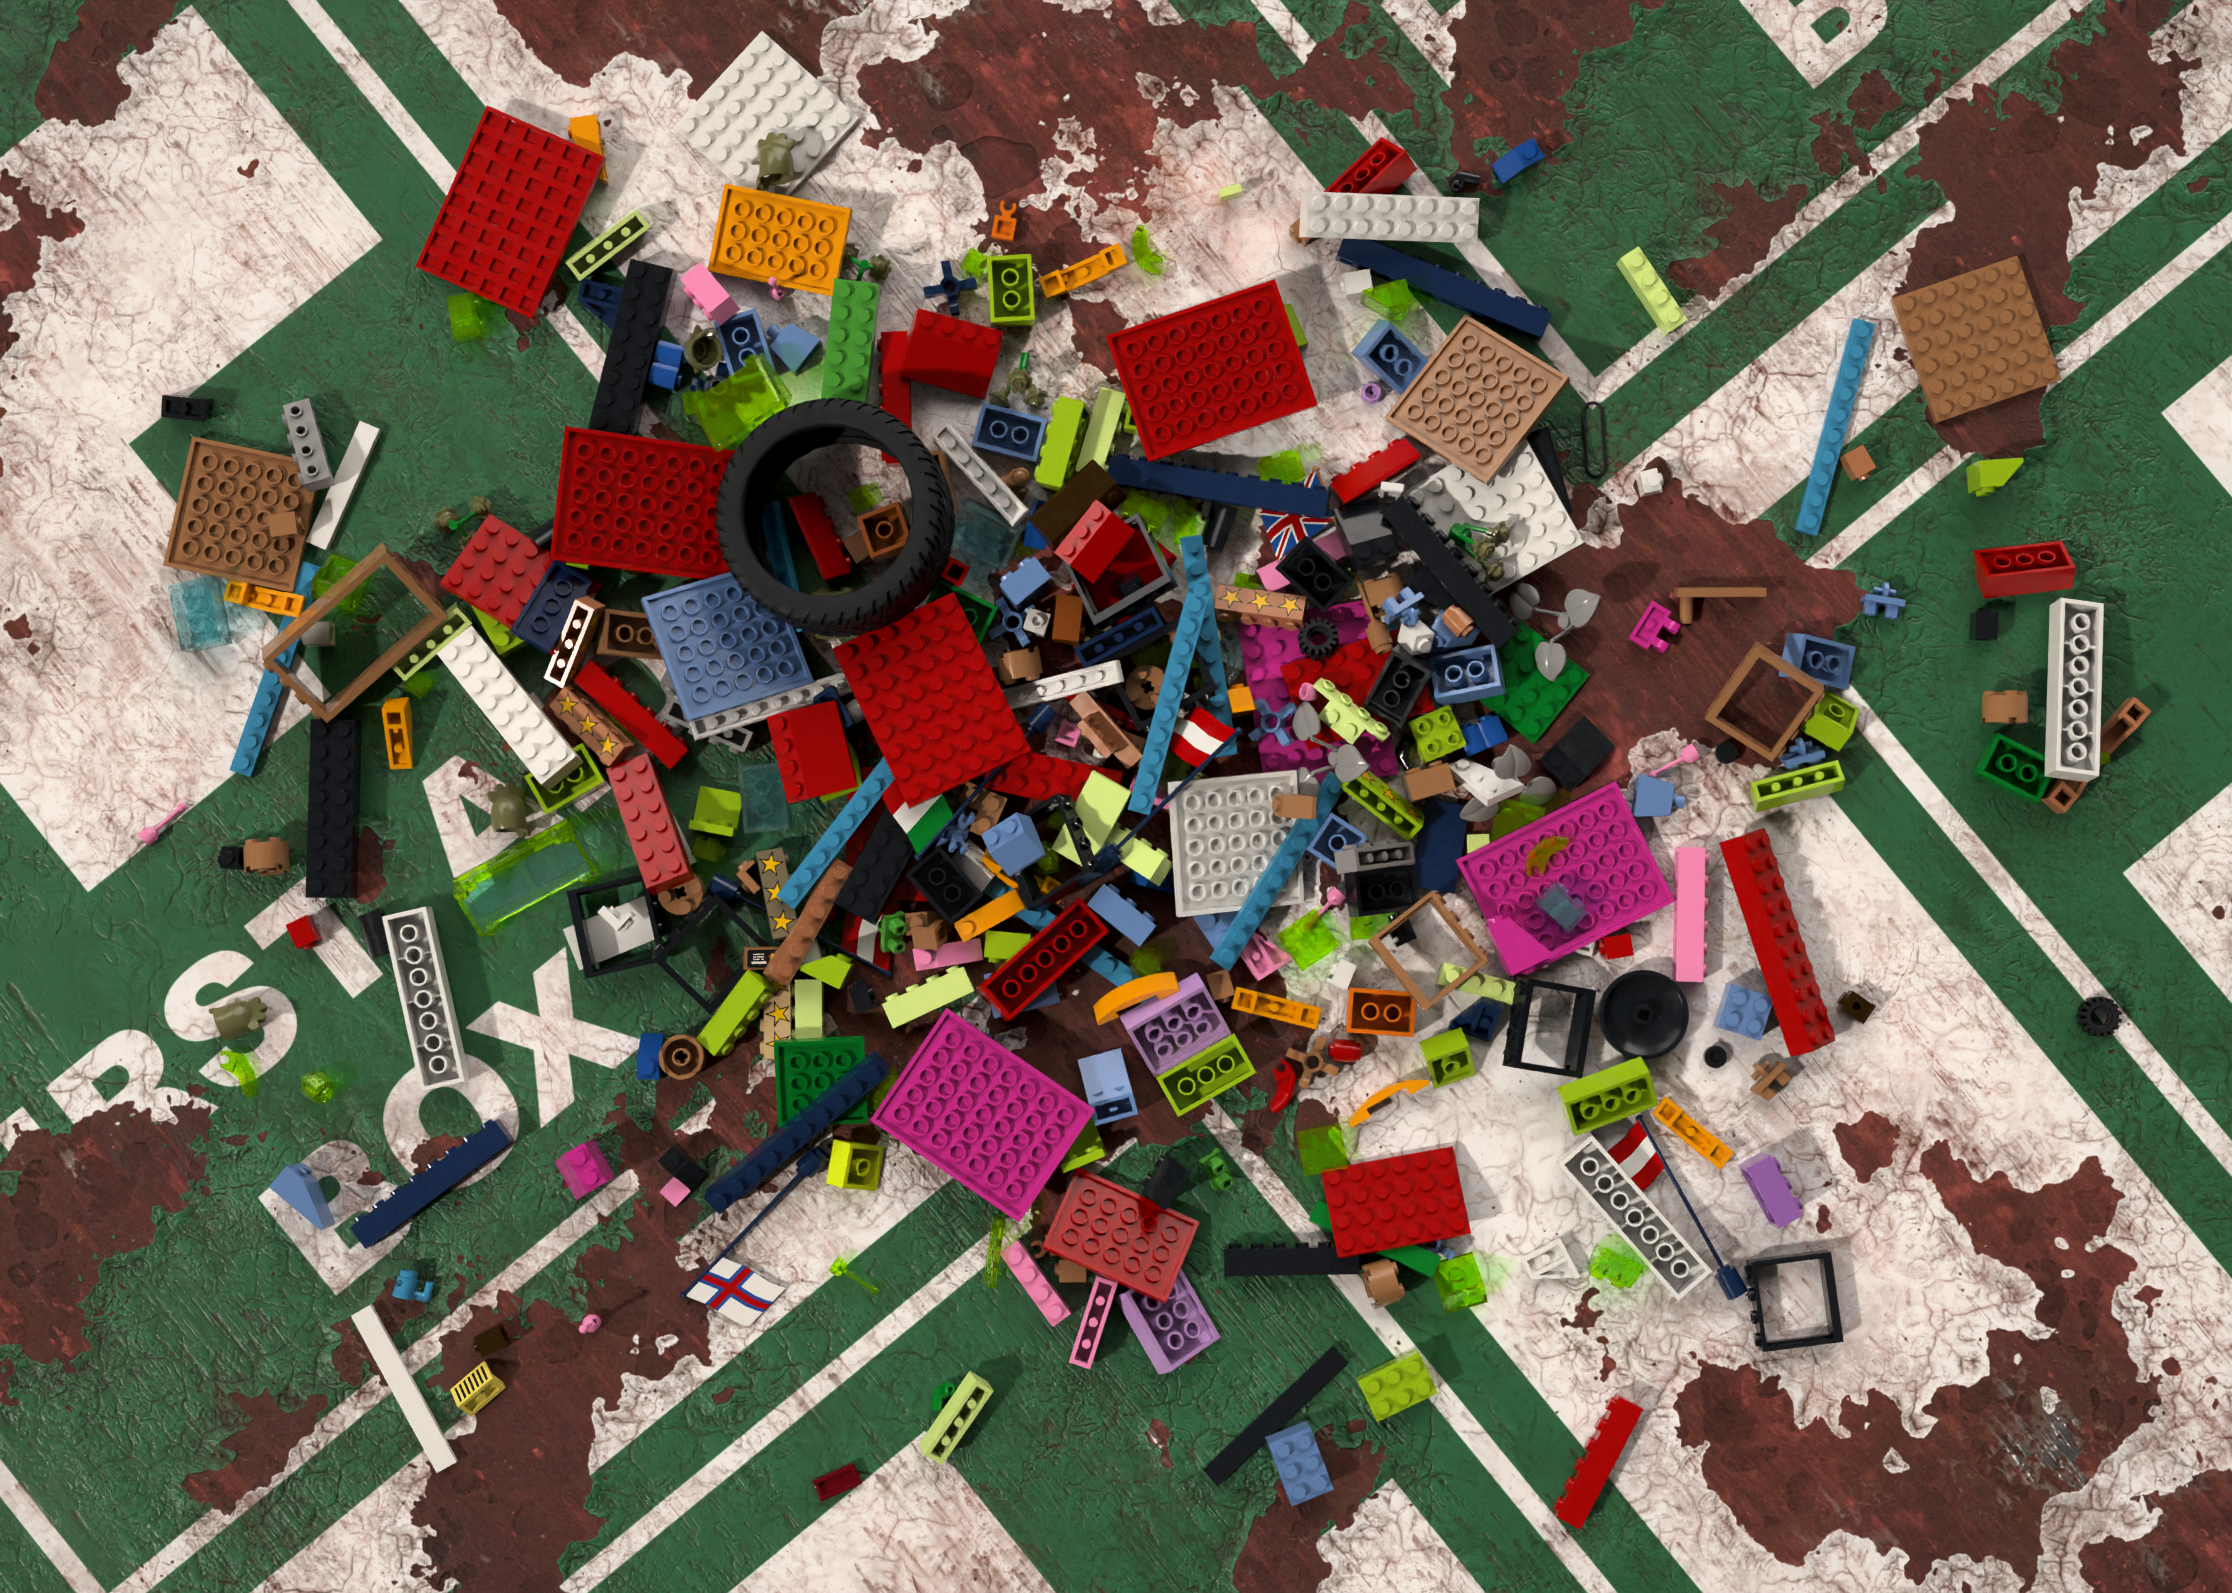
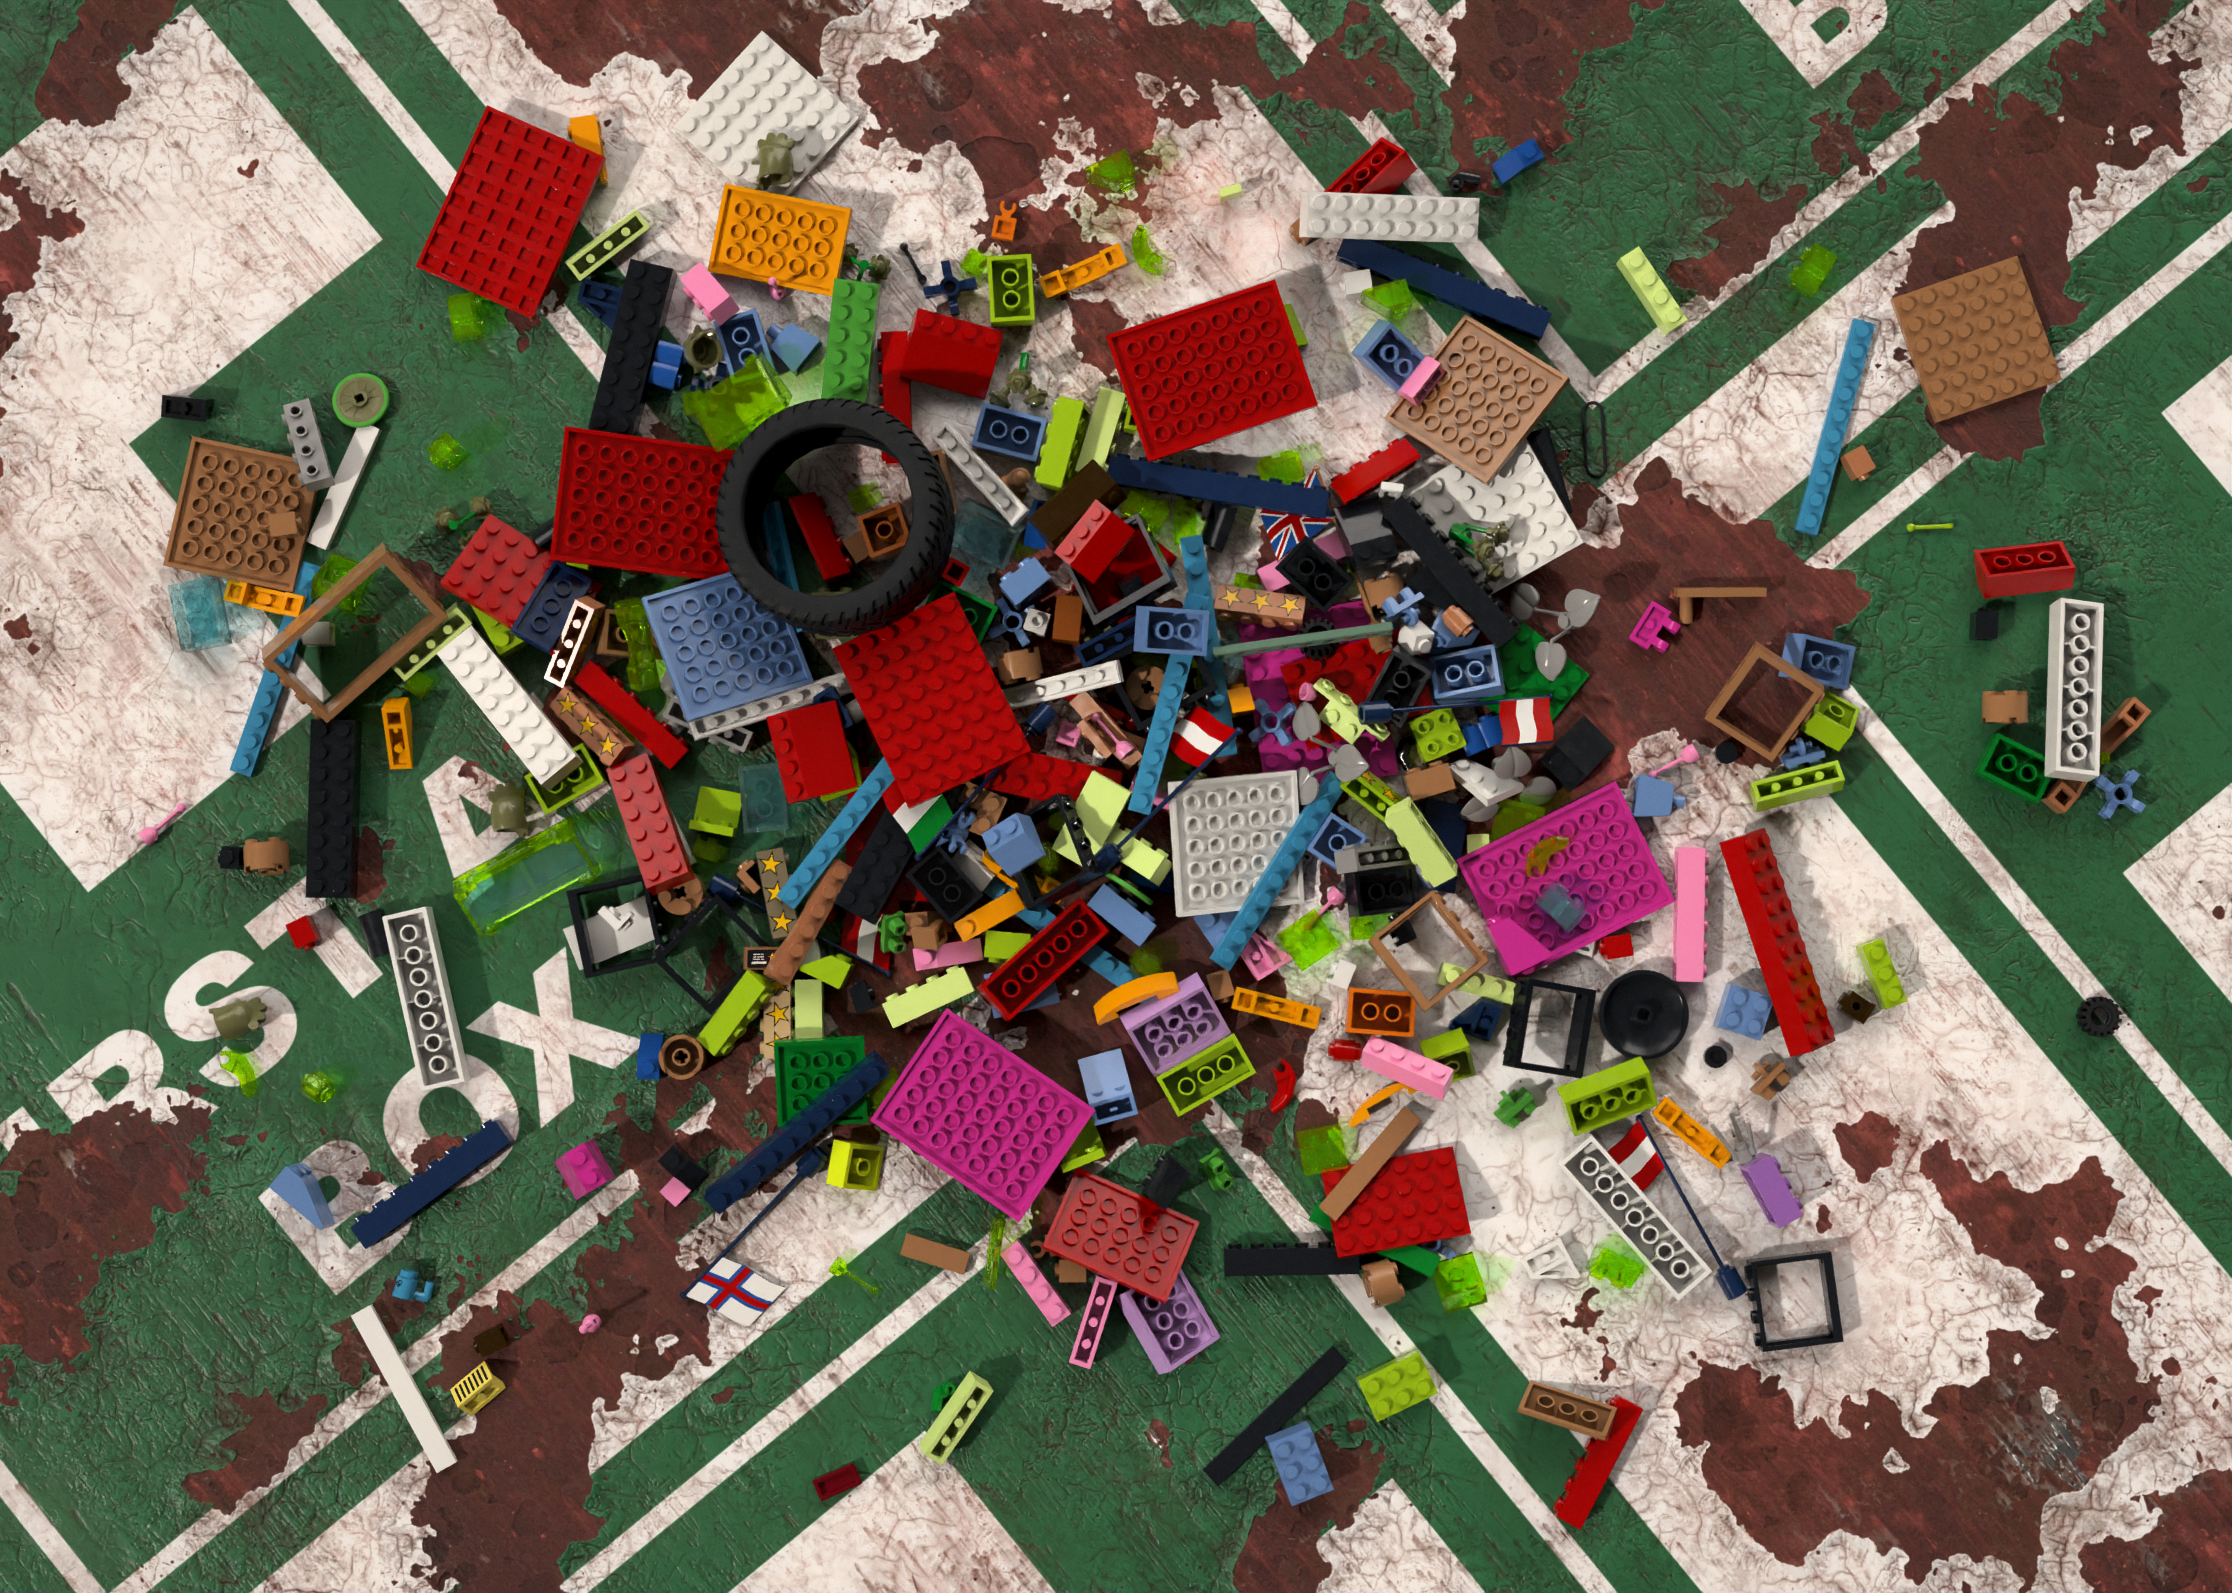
medium nougat slope [1272,793,1317,819] -> none
medium nougat pin [1285,1035,1339,1089] -> none
lavender plate [1361,382,1382,404] -> none
white brick [1635,468,1664,497] -> none
medium blue hips [1860,582,1906,620] -> none
lime slope [1966,458,2024,497] -> none
none -> olive wheel [332,373,390,428]
none -> clear neon green brick [426,431,470,472]
none -> clear neon green arch [613,598,661,691]
none -> black hinge [899,242,927,284]
none -> medium nougat tile [900,1233,971,1275]
none -> clear neon green slope [1085,149,1137,193]
none -> bright pink hinge [1091,713,1135,760]
none -> bright green wheel [1105,872,1153,905]
none -> medium blue slope [1133,606,1210,656]
none -> sand green tile [1213,622,1393,660]
none -> medium nougat tile [1318,1106,1422,1222]
none -> flag [1358,693,1554,748]
none -> bright pink brick [1361,1035,1454,1101]
none -> yellowish green brick [1384,796,1458,887]
none -> bright pink brick [1397,356,1446,407]
none -> bright green hips [1493,1087,1537,1128]
none -> medium nougat slope [1517,1380,1617,1442]
none -> light grey plant [1710,1113,1757,1164]
none -> clear neon green brick [1788,243,1838,298]
none -> lime brick [1855,938,1907,1009]
none -> lime hinge [1907,523,1953,532]
none -> medium blue pin [2092,770,2146,819]

